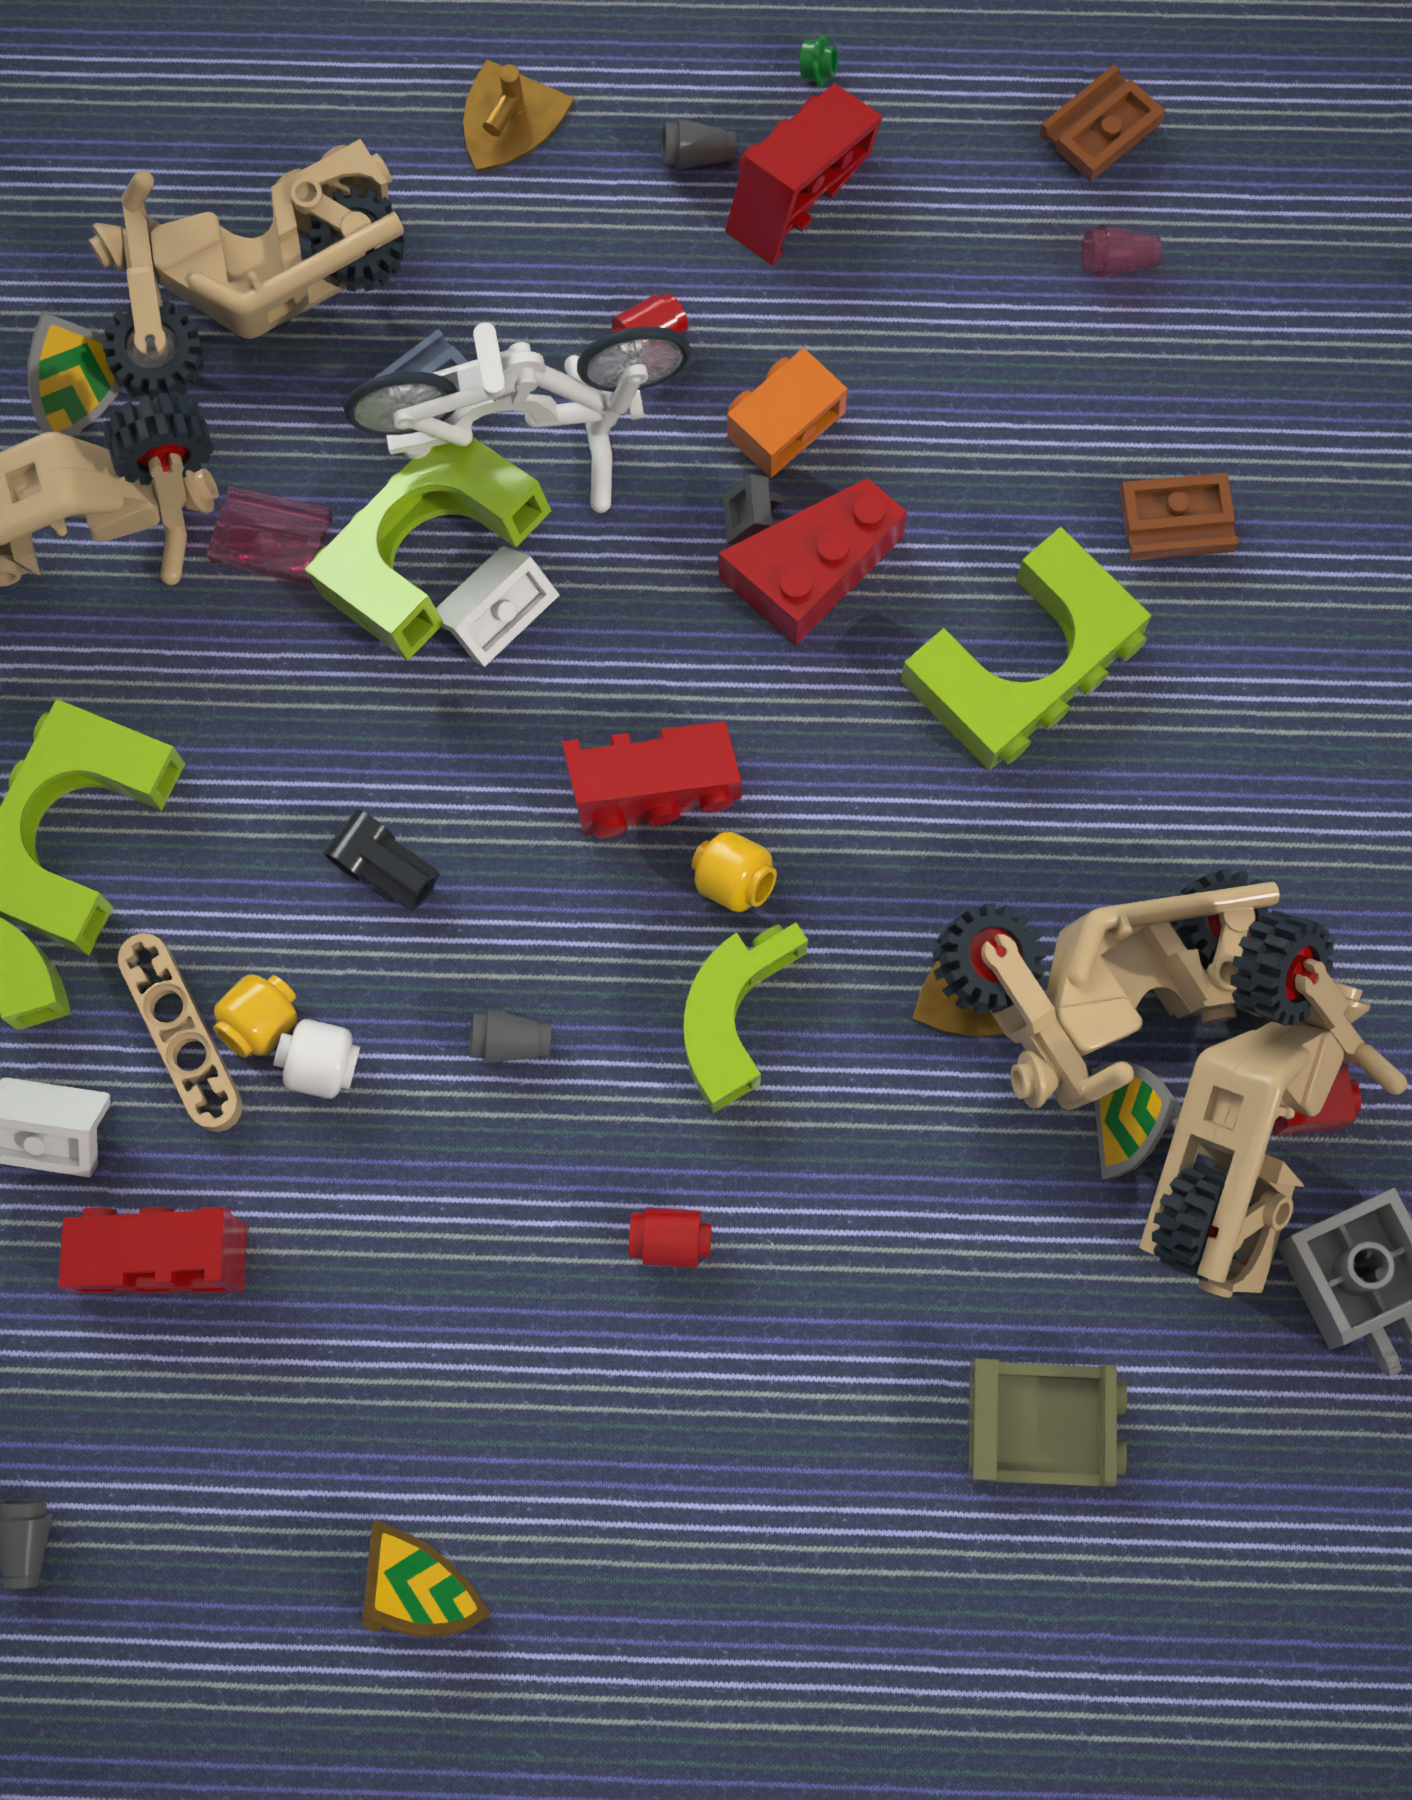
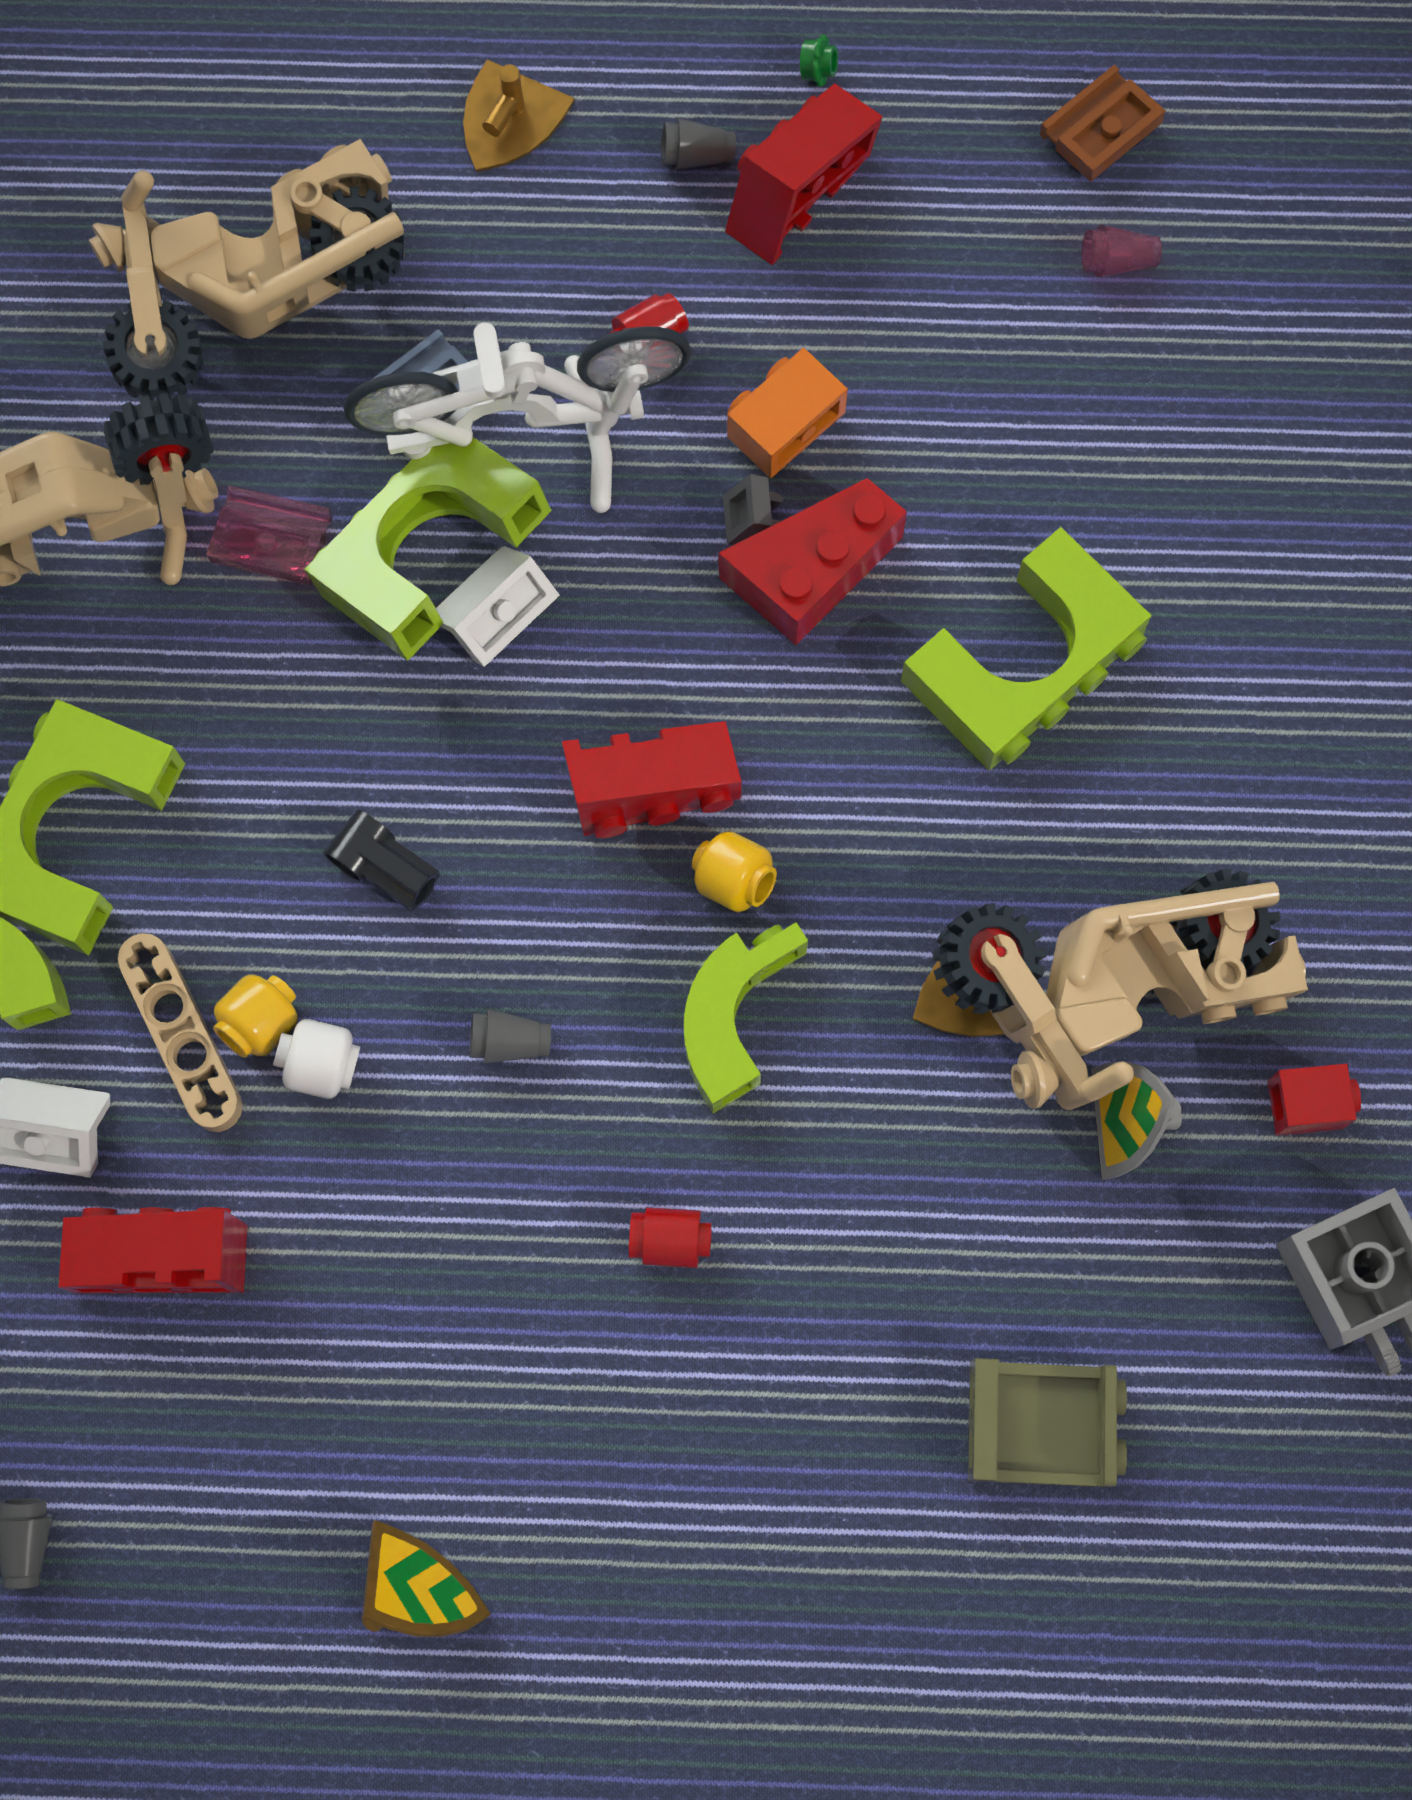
shield [27,311,137,436] -> none
dark orange plate [1119,473,1239,561] -> none
tan piece [1139,910,1407,1298] -> none

